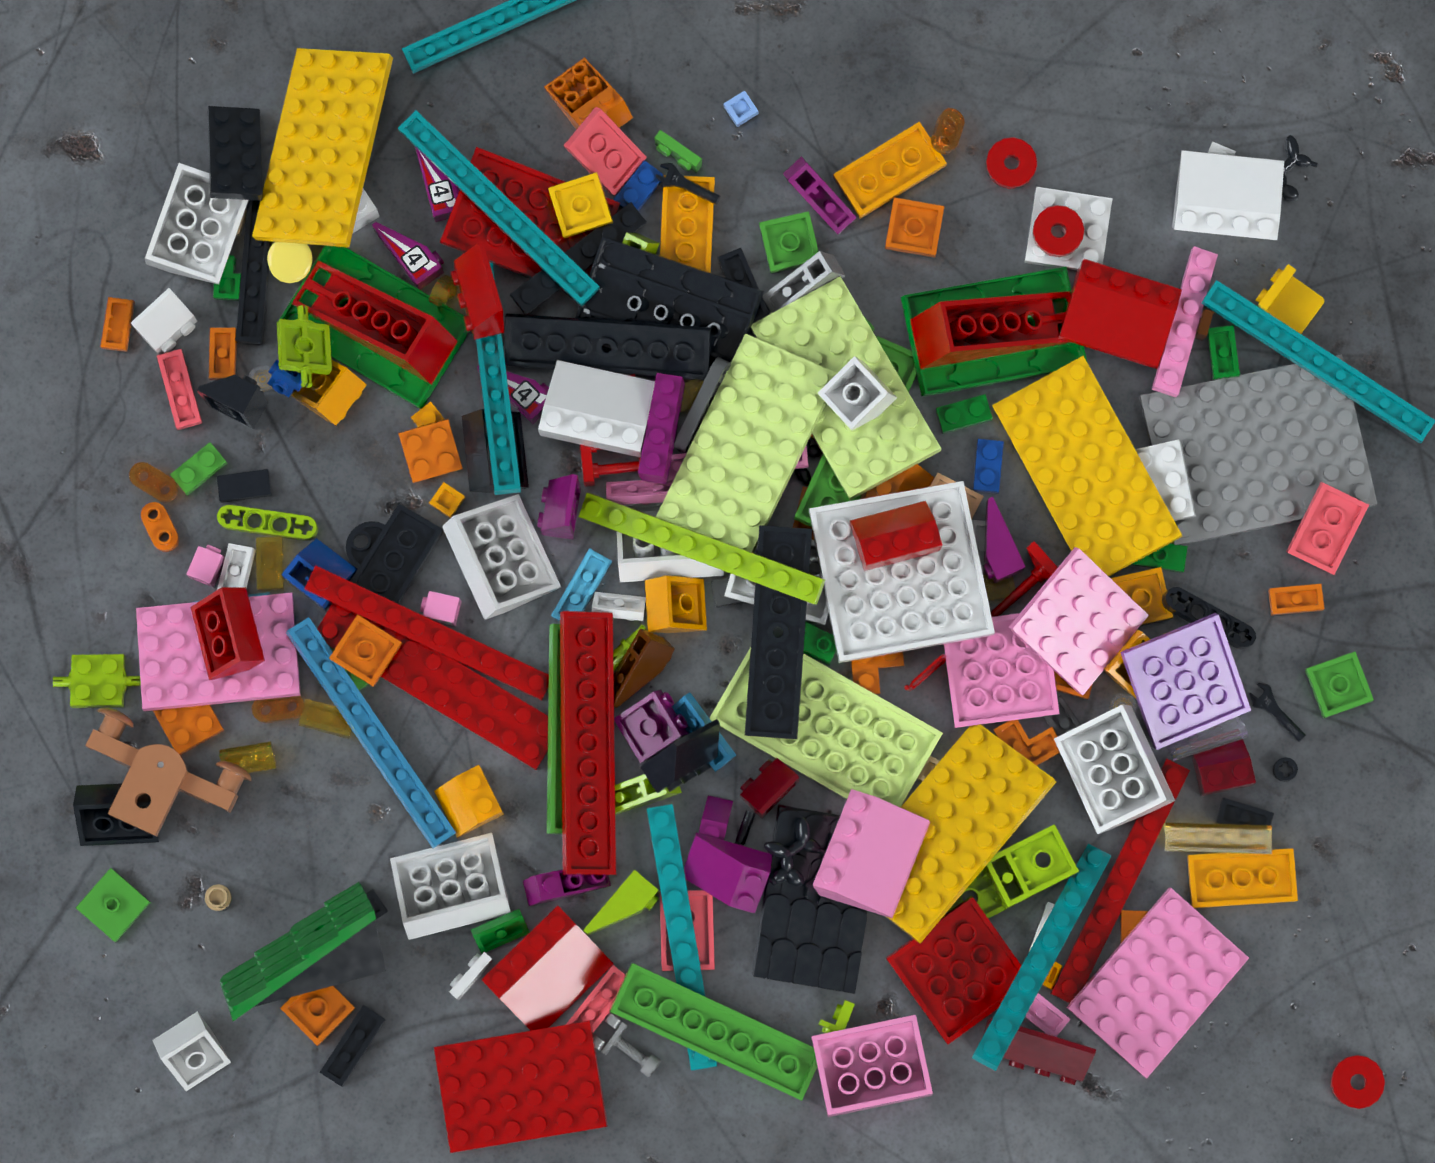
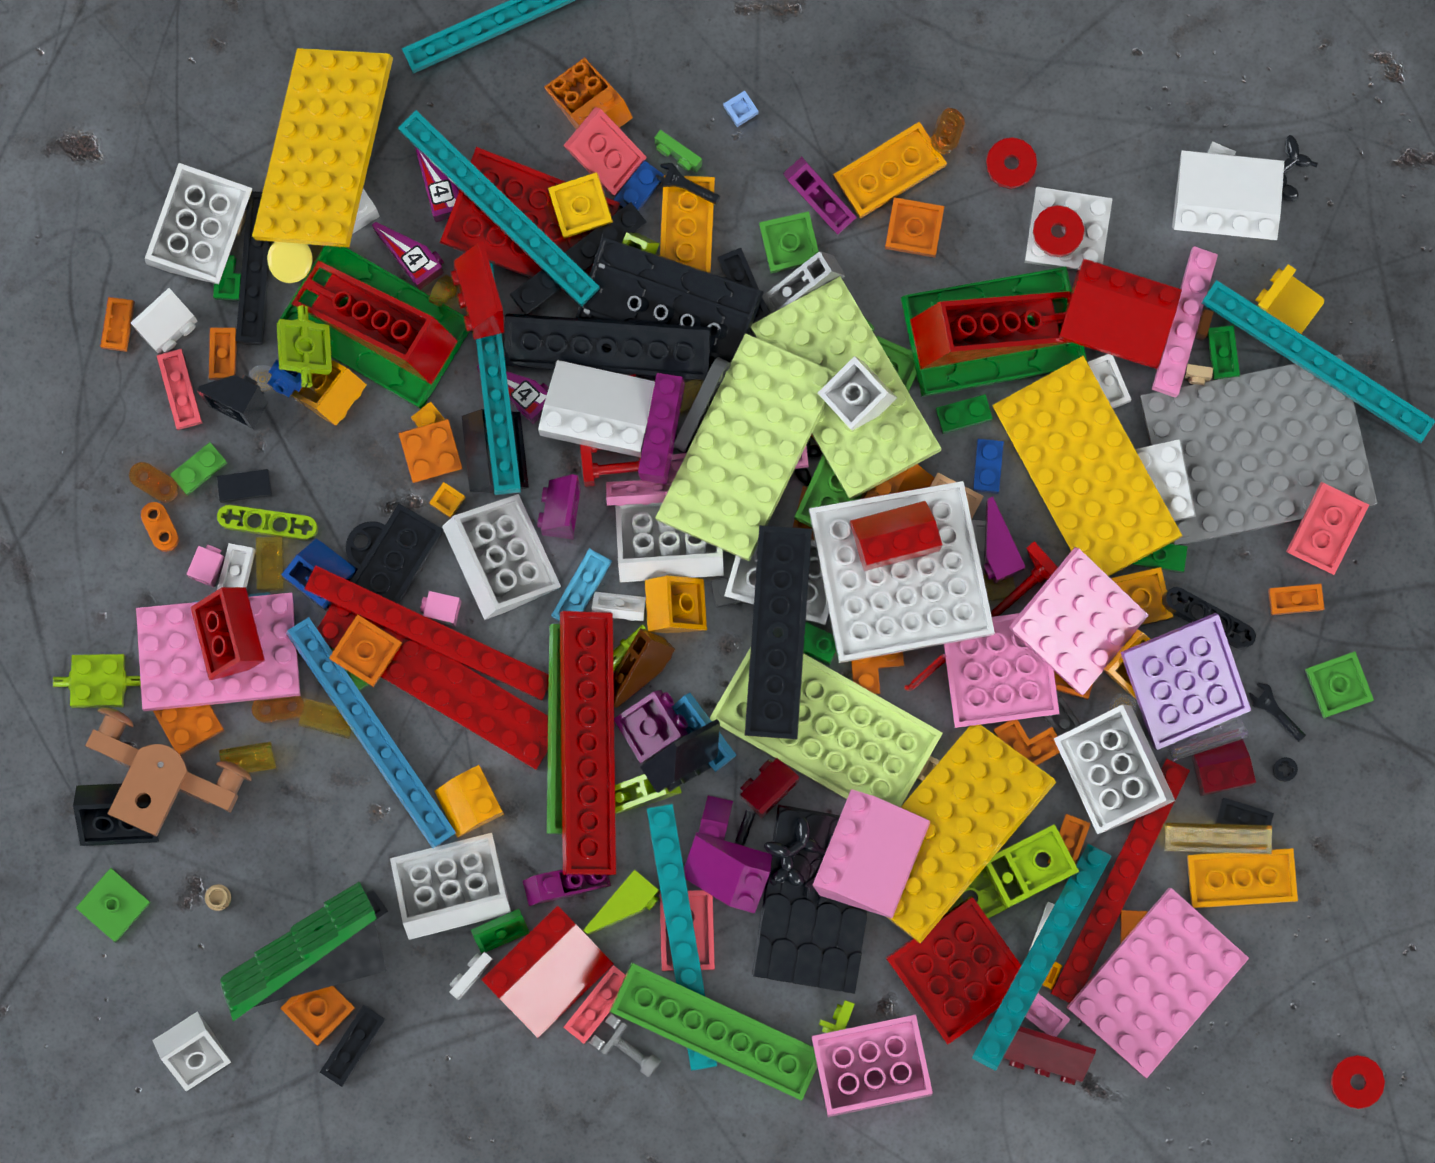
black plate [207,106,263,201] -> none
red plate [434,1021,608,1153] -> none
lime plate [578,492,826,605] -> none
none -> orange plate [1047,814,1091,864]
none -> white plate [1088,354,1131,408]
none -> tan plate [1183,364,1213,385]

